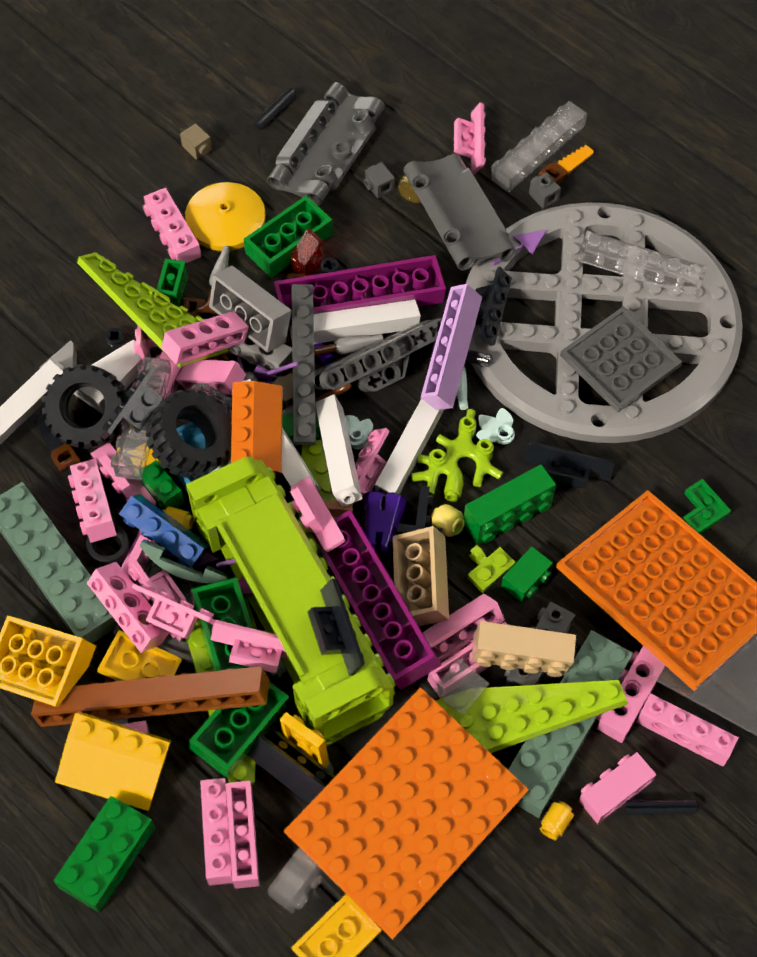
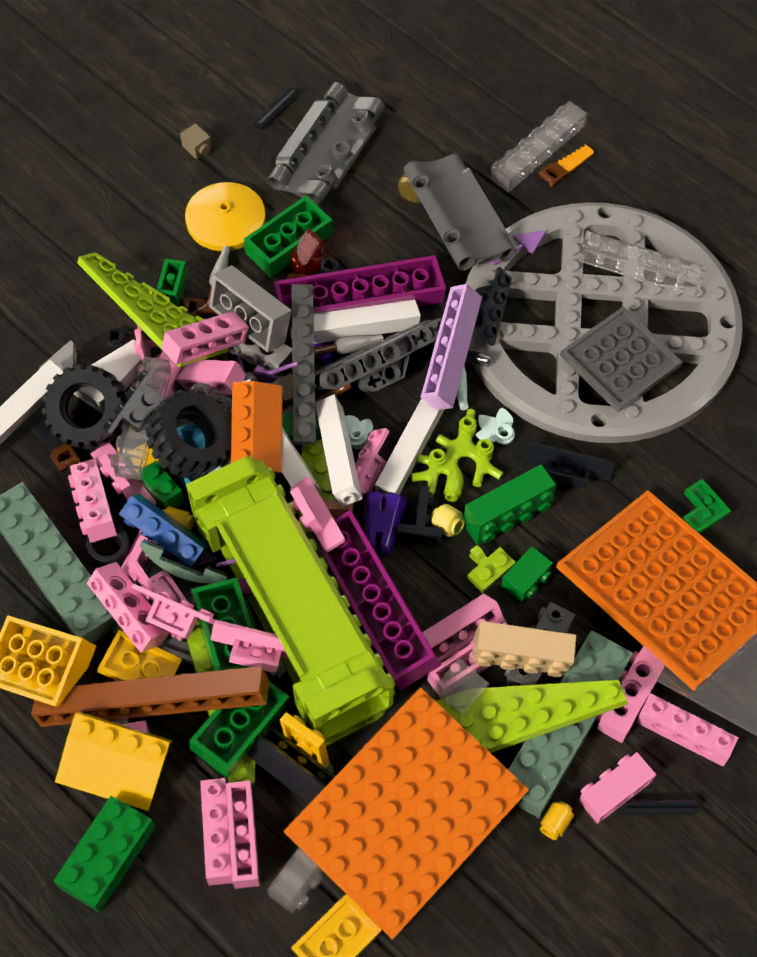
bright pink brick [143,187,201,263] -> none
black bracket [307,579,365,676] -> none
dark grey brick [364,162,395,198] -> none
tan brick [393,526,449,626] -> none
bright pink bracket [454,103,486,175] -> none
dark grey brick [529,172,561,209] -> none

